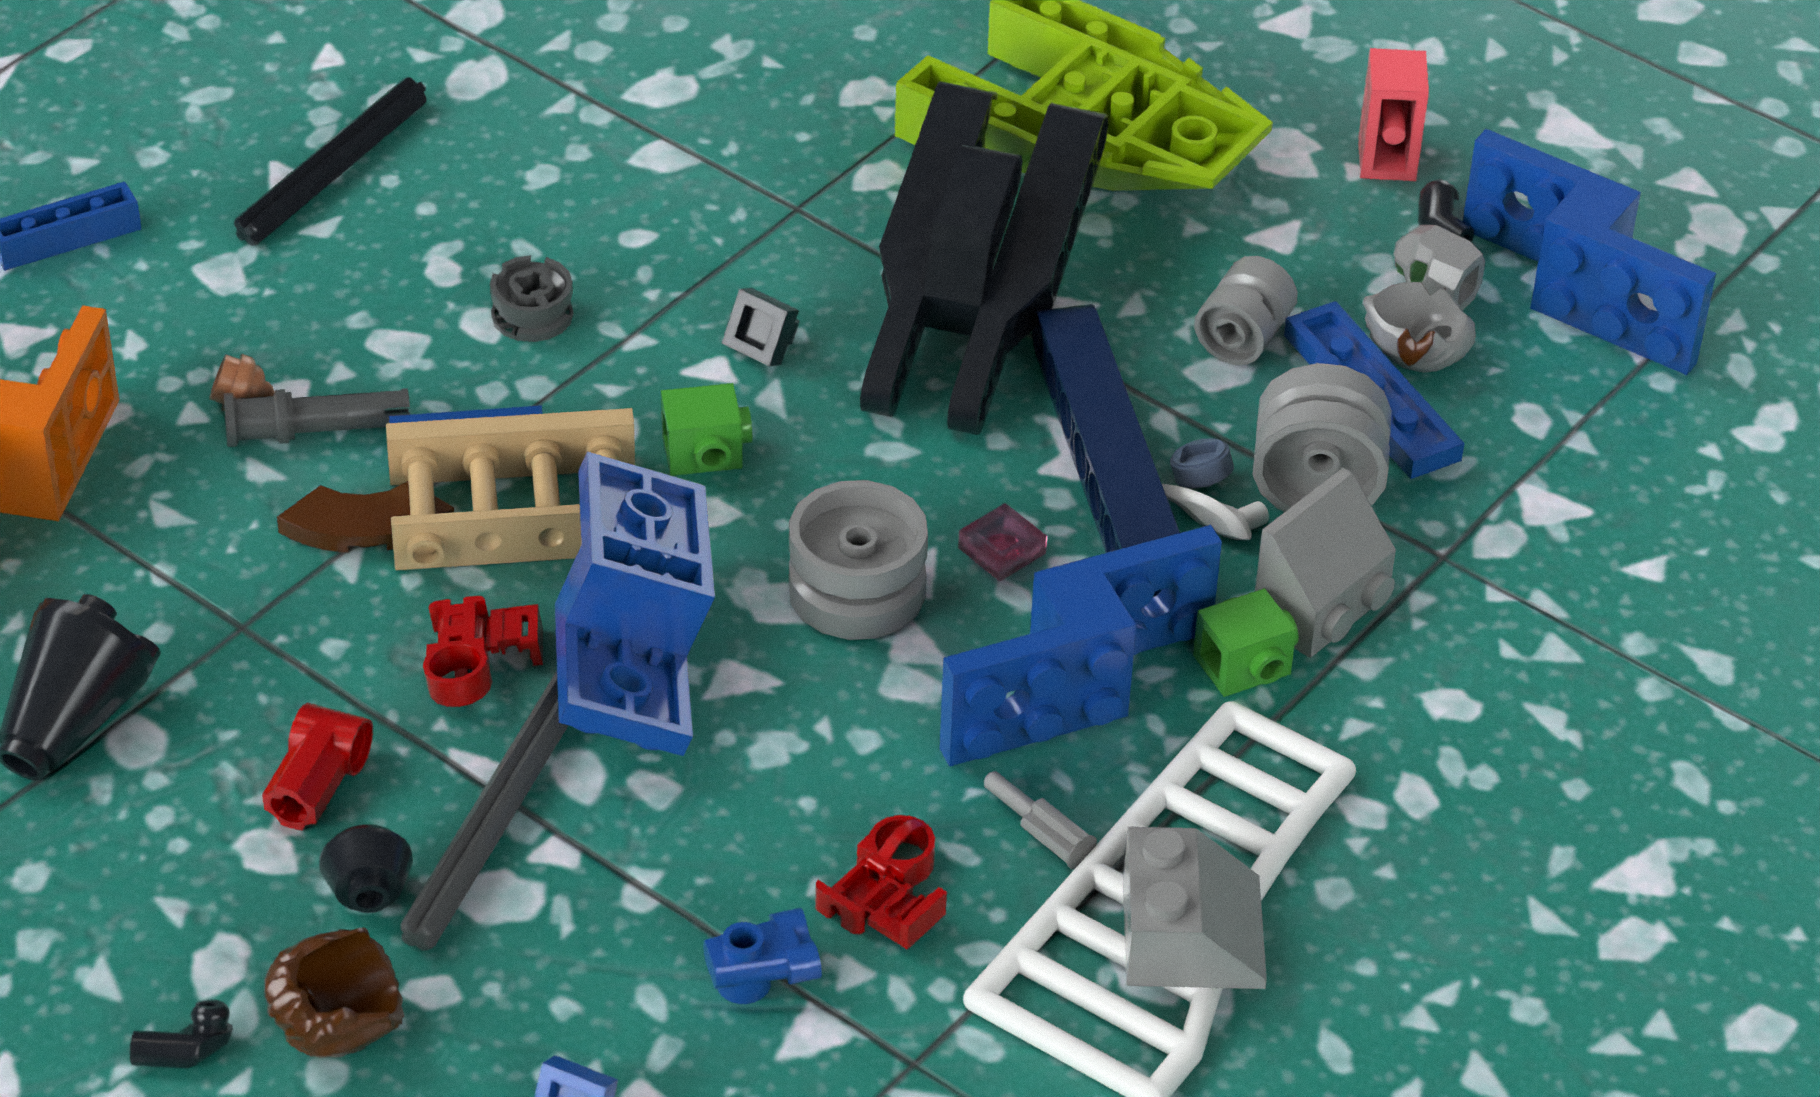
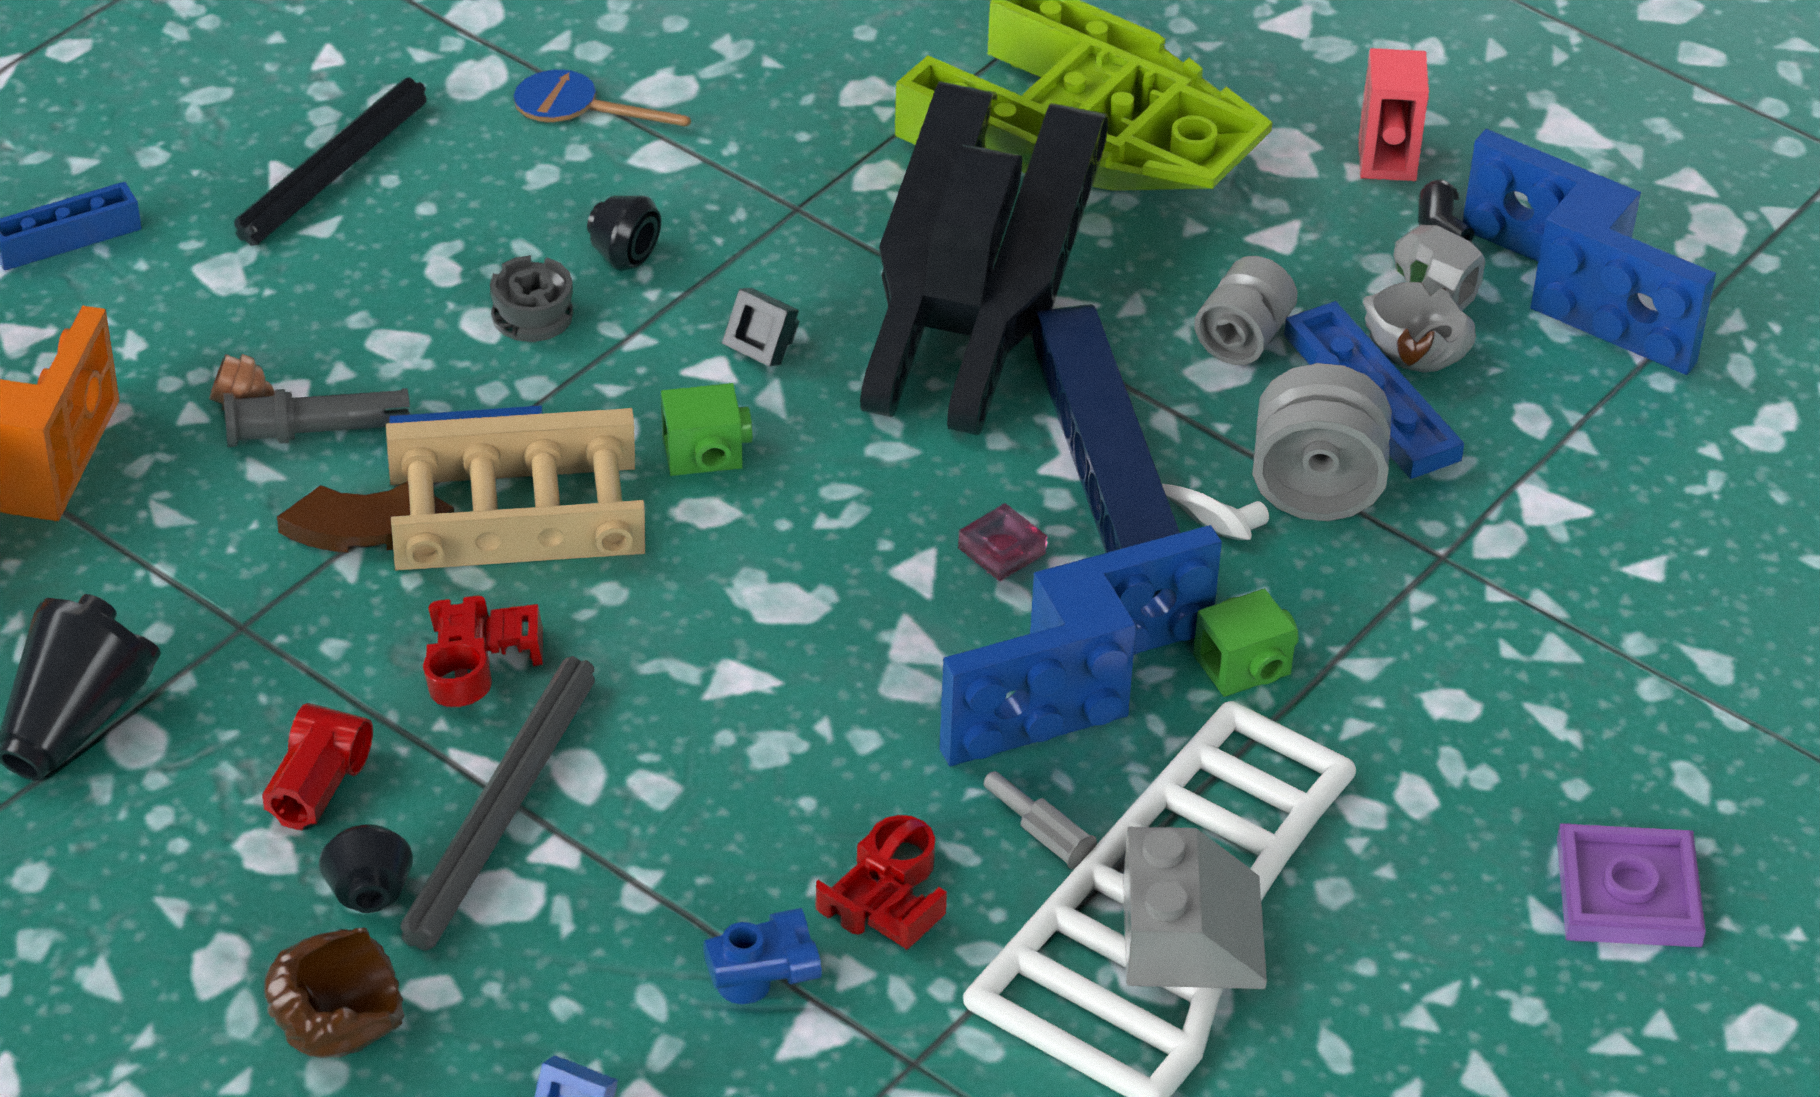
black arm [130,1000,233,1069] -> none
blue bracket [555,451,715,756] -> none
light grey wheel [789,480,928,640] -> none
sand blue tile [1170,438,1234,488] -> none
light grey slope [1255,468,1396,658] -> none
none -> blue piece [513,69,691,127]
none -> black cone [587,196,661,271]
none -> medium lavender tile [1557,824,1706,947]

